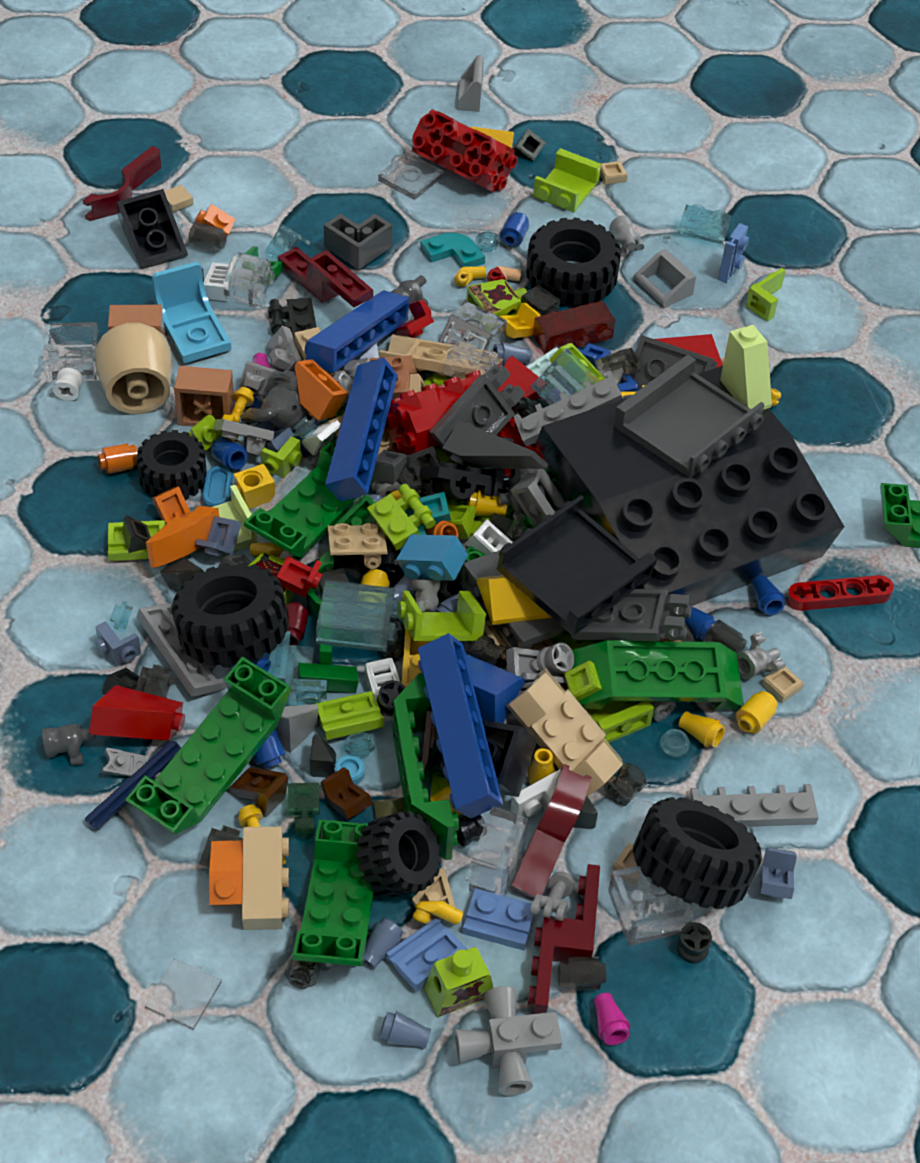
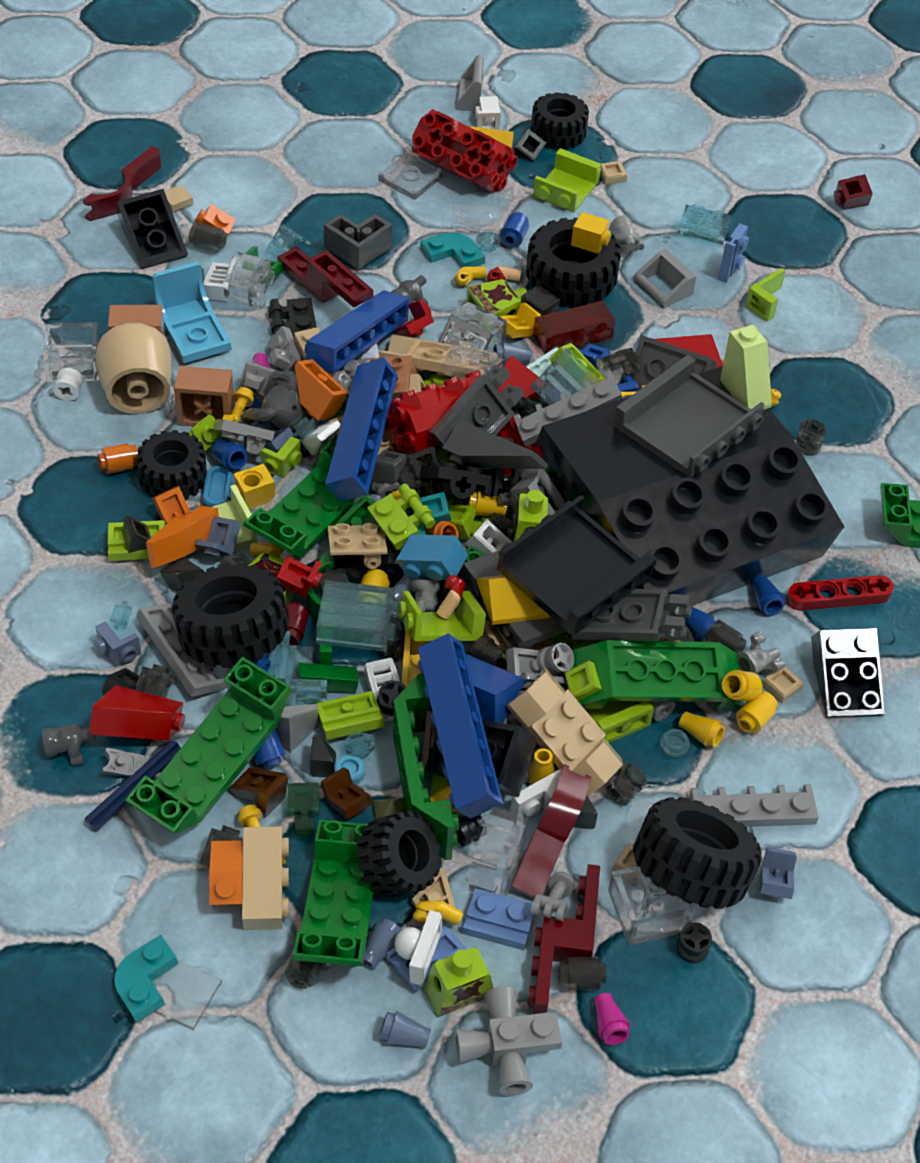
none -> teal plate [114,935,179,1023]
none -> white tile [394,910,442,985]
none -> arm [437,575,465,619]
none -> white brick [475,96,501,130]
none -> lime torso [513,490,548,542]
none -> black tyre [531,92,589,149]
none -> yellow brick [571,212,611,254]
none -> yellow brick [722,670,762,701]
none -> clear smoke wheel [796,419,826,456]
none -> slope [811,628,885,717]
none -> dark red brick [834,174,873,210]

